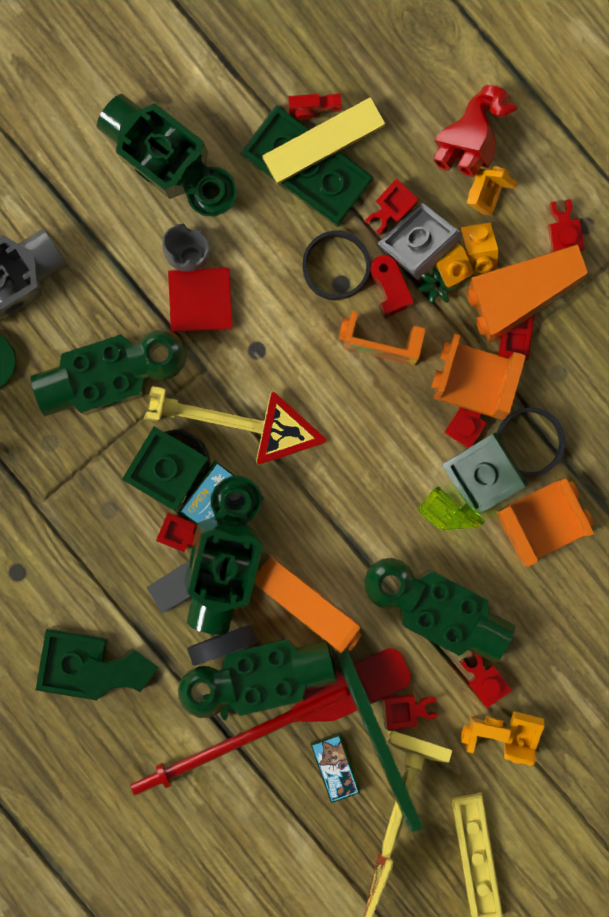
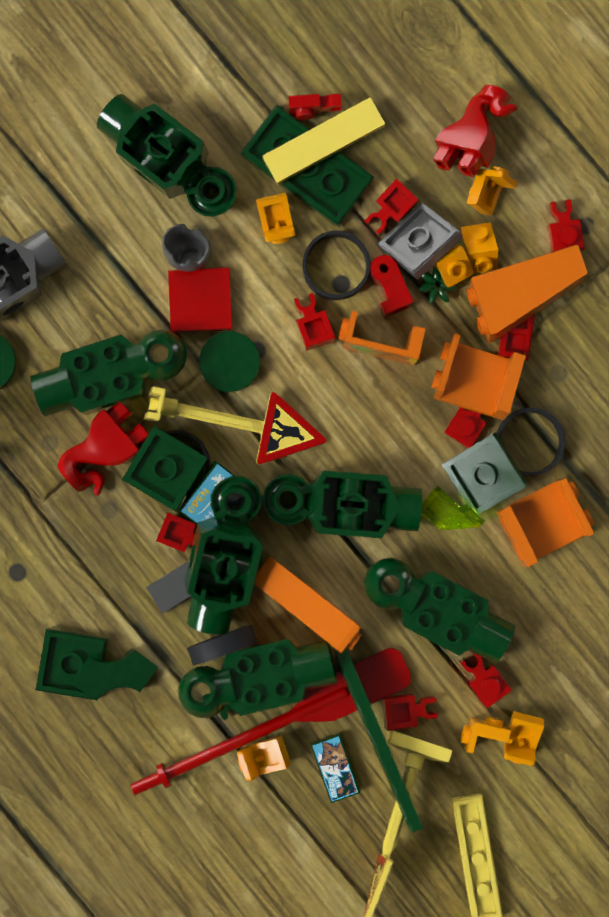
none -> red hips [57,402,149,496]
none -> dark green tile [199,331,260,393]
none -> light orange bracket [237,735,292,782]
none -> light orange bracket [256,192,296,244]
none -> dark green brick [262,470,422,538]
none -> red plate [294,293,335,351]

